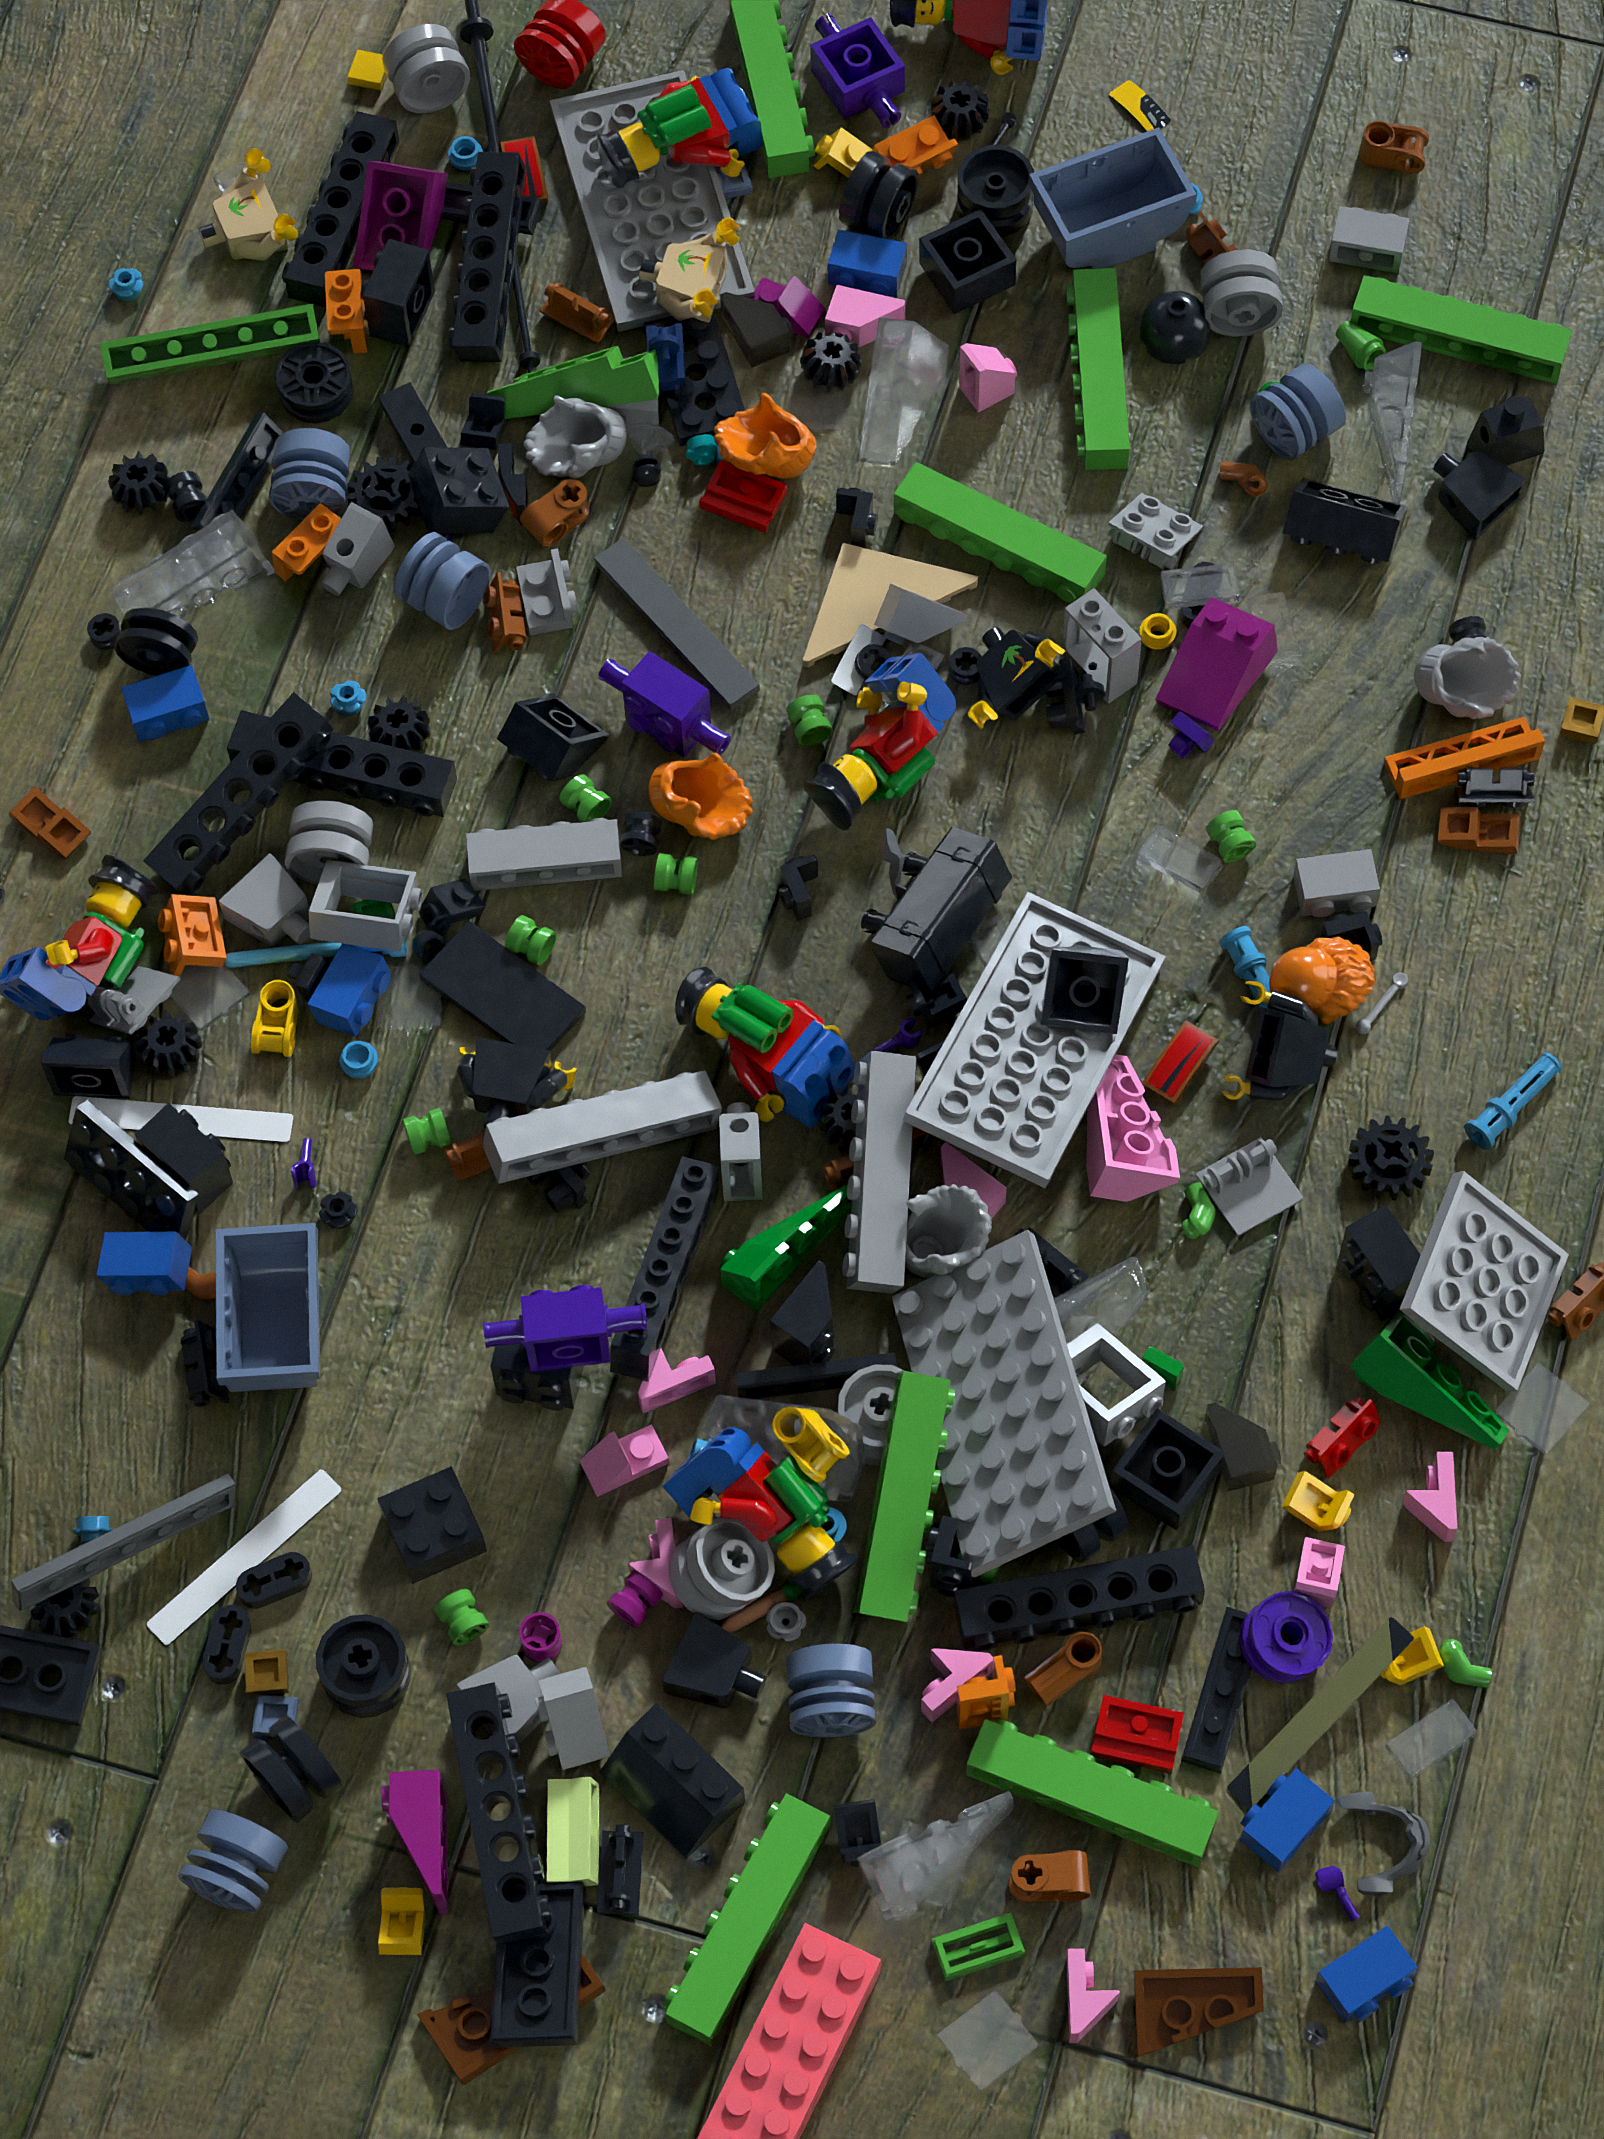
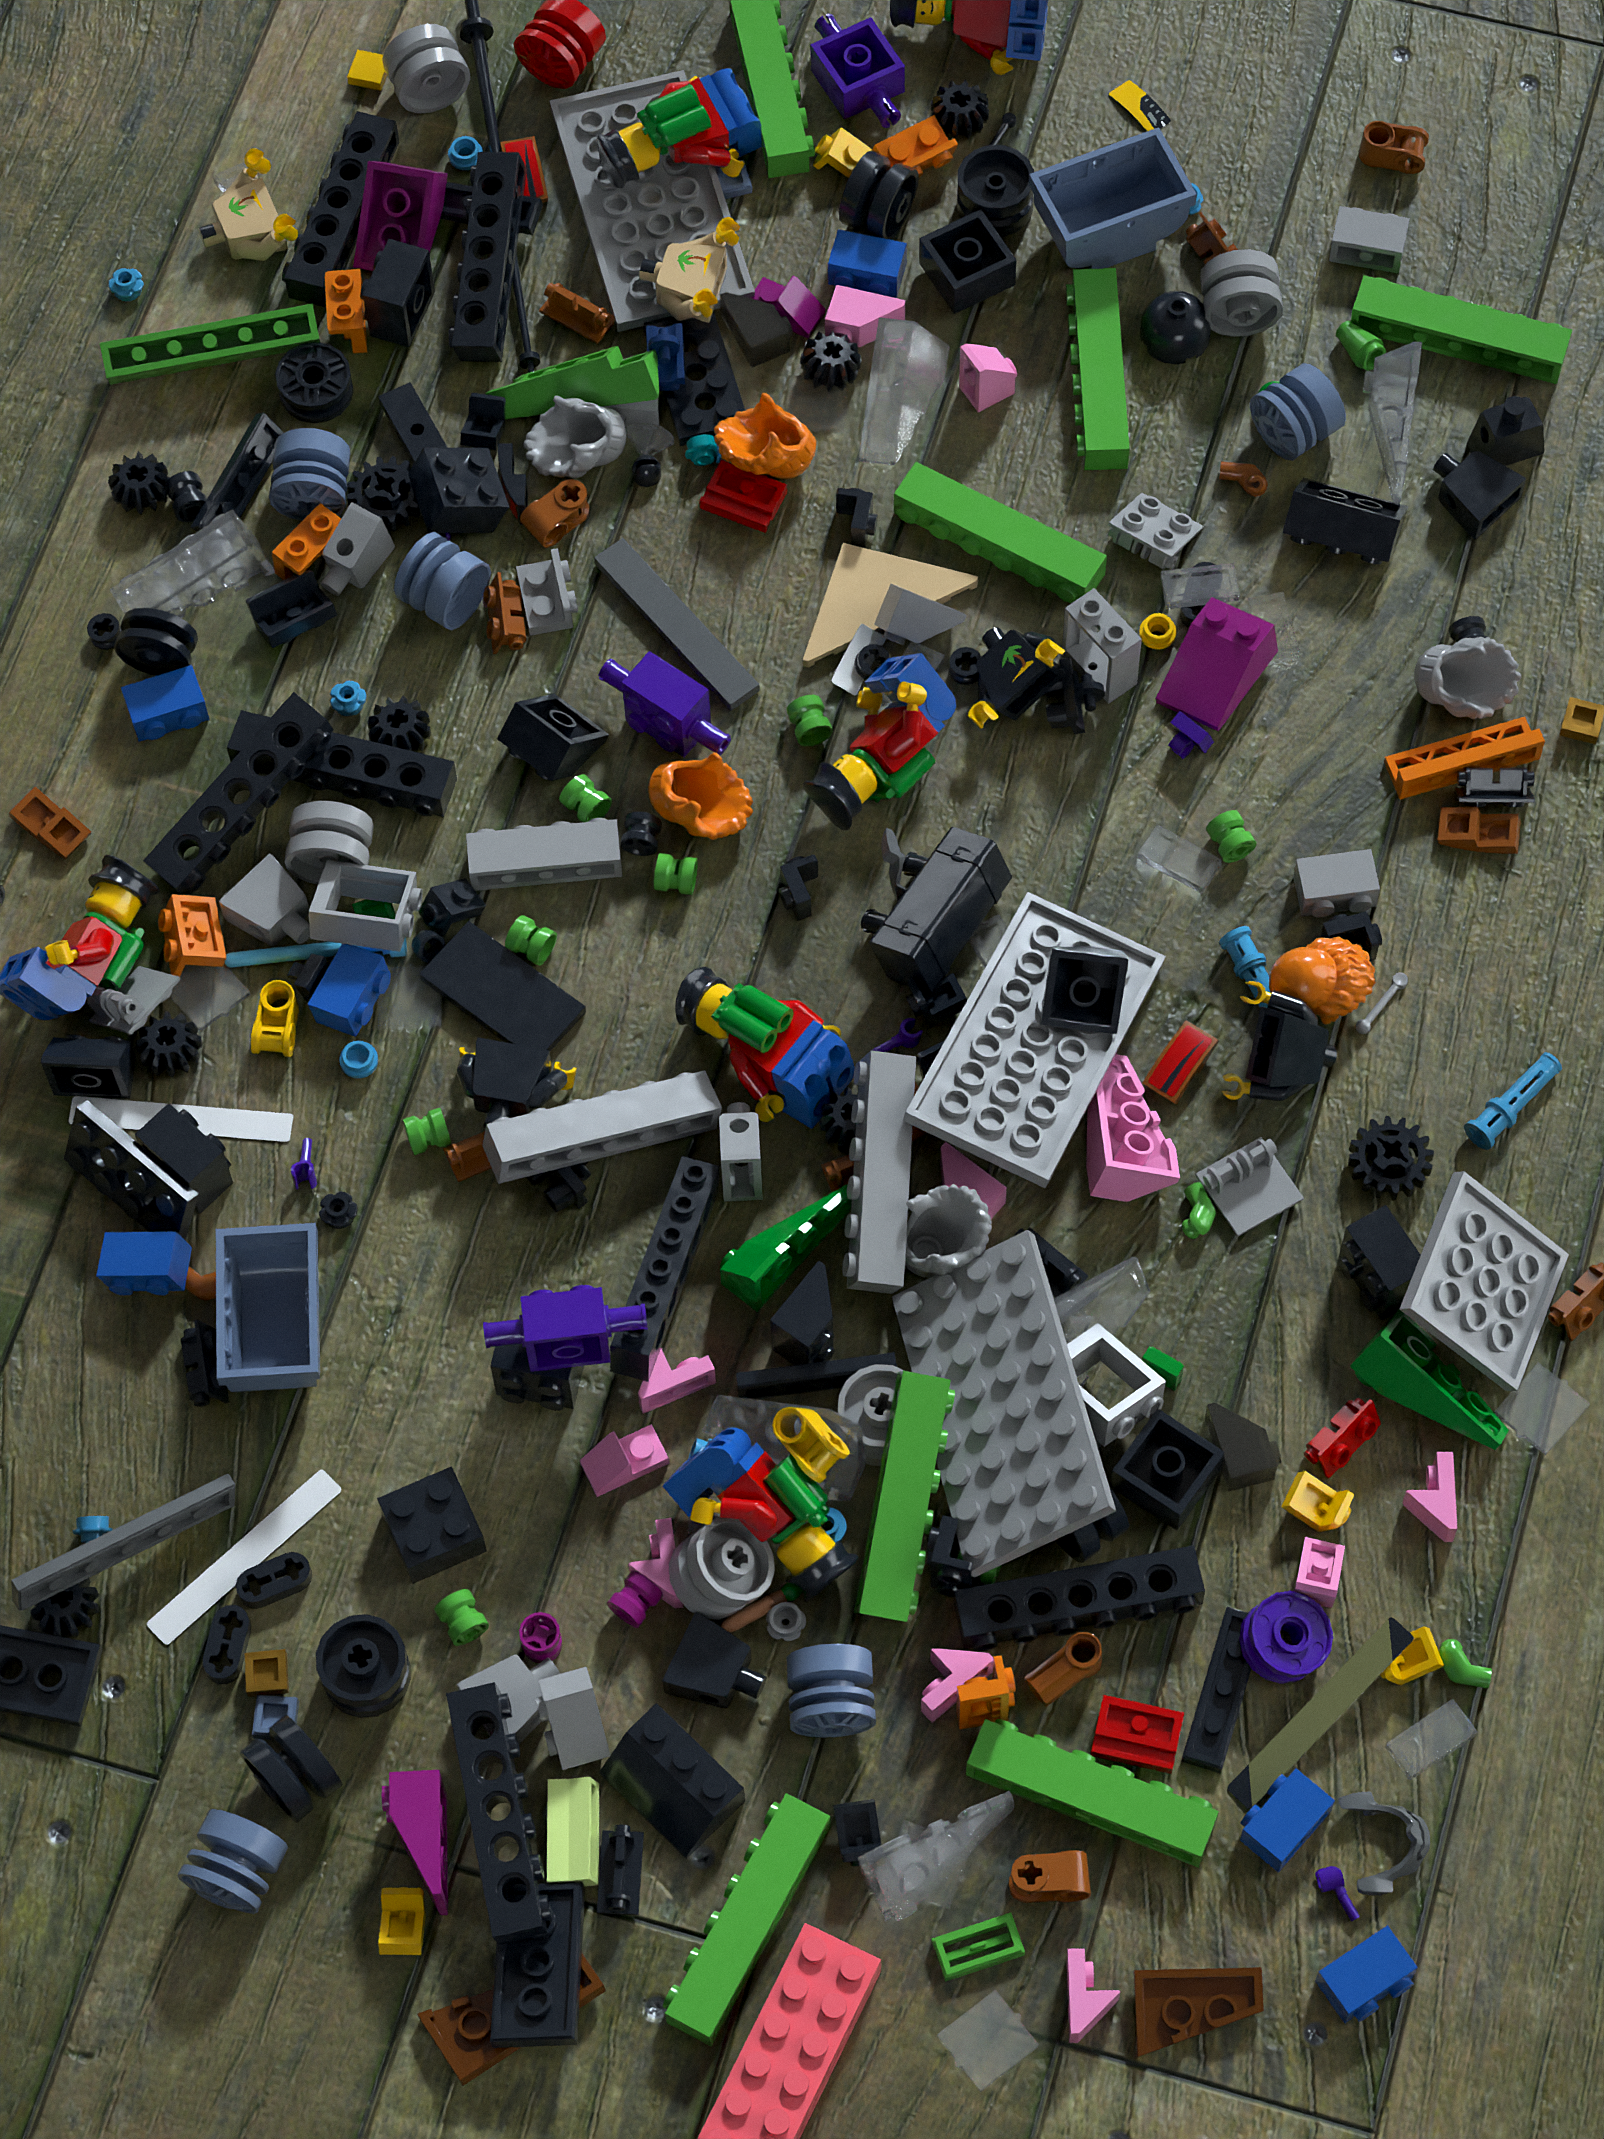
none -> black bracket [246,568,337,648]

